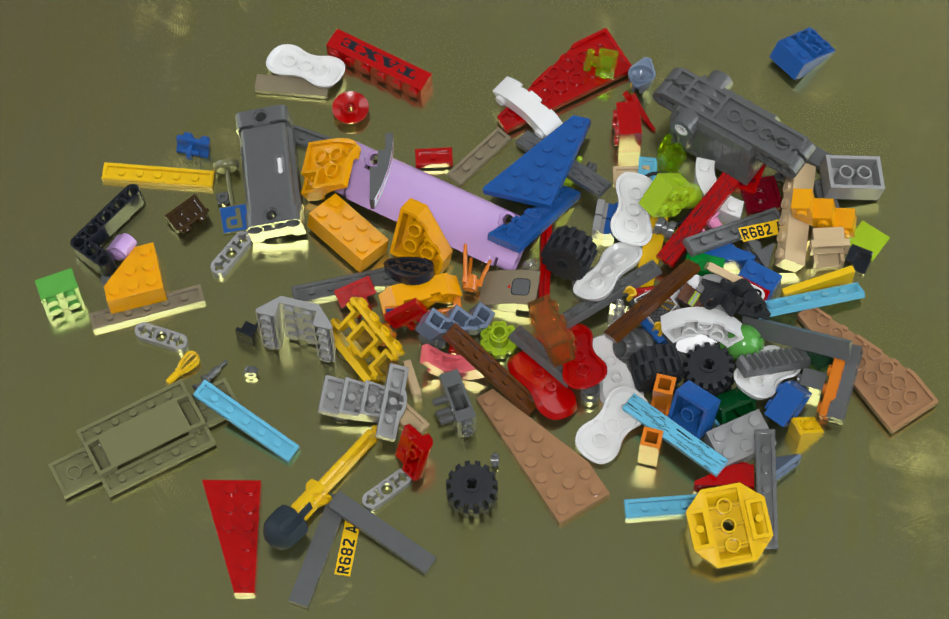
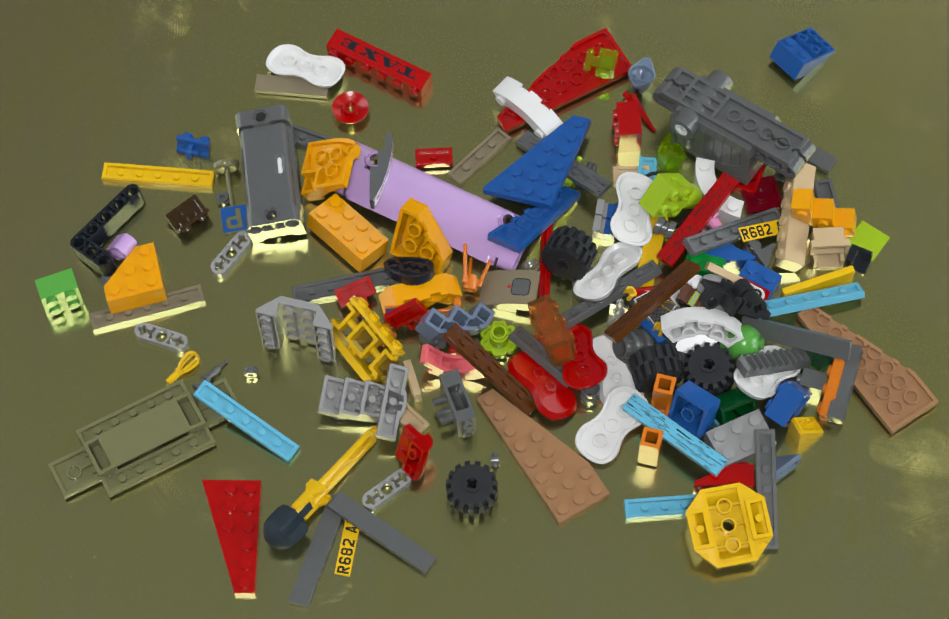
black panel [235,321,260,347] -> none
light grey brick [819,155,885,200] -> none

